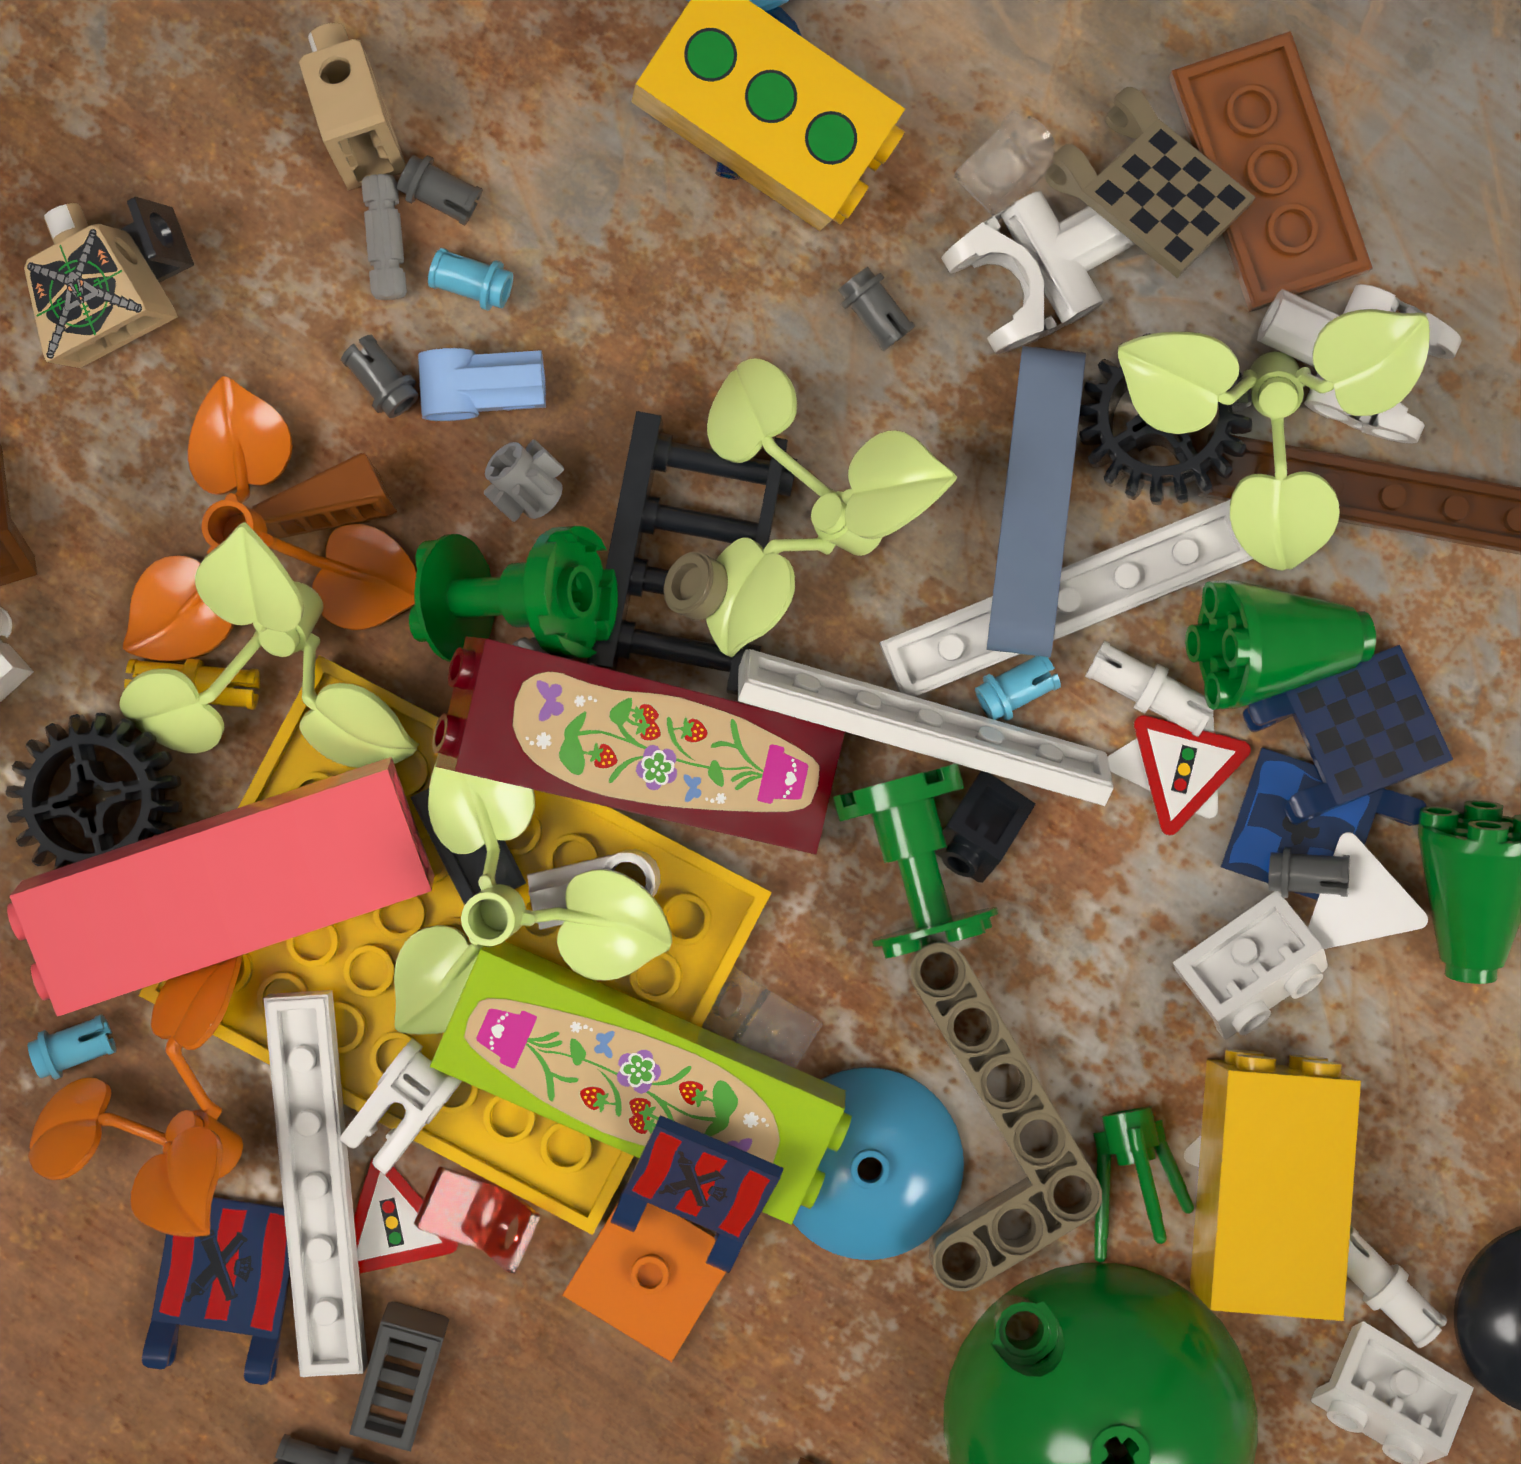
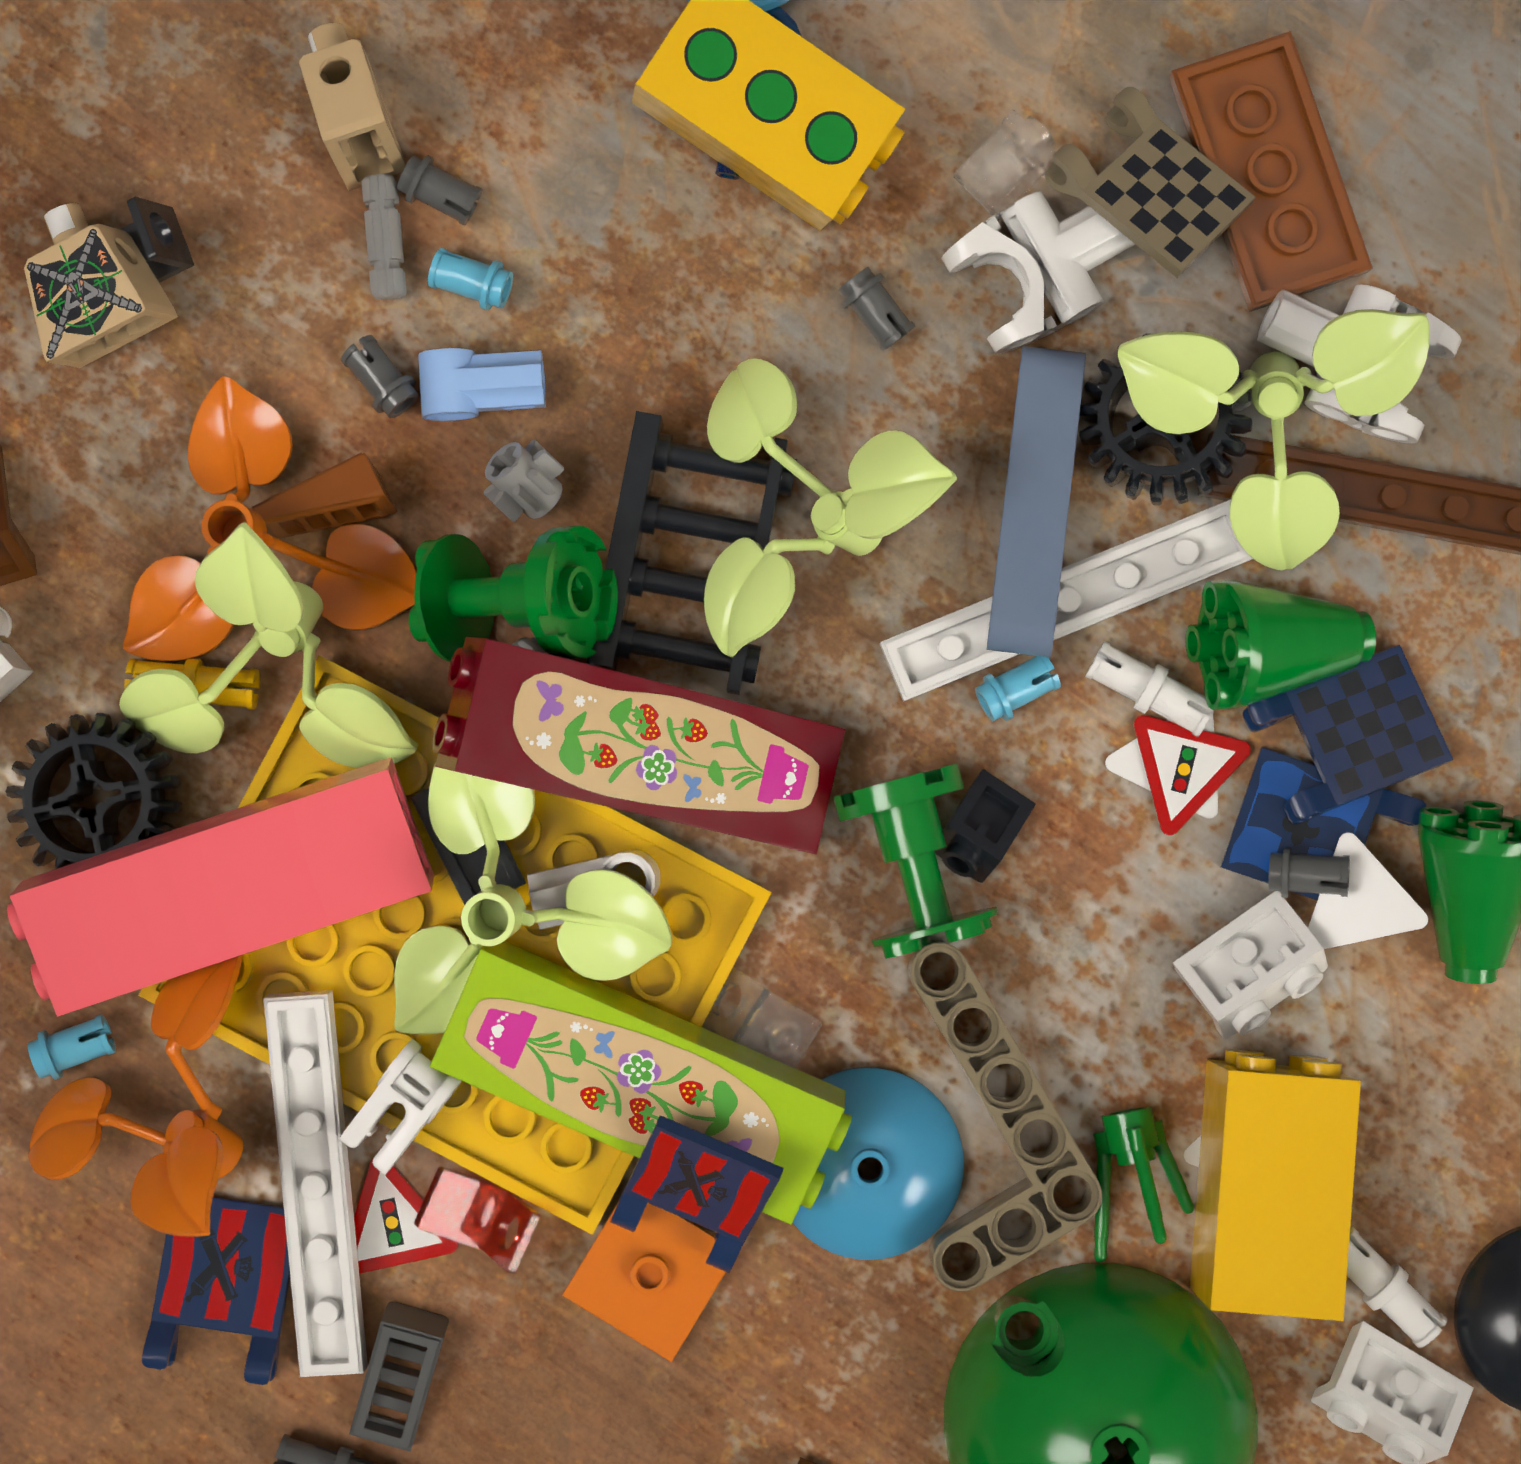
dark tan tile [664,552,728,620] -> none
white tile [738,649,1113,806] -> none

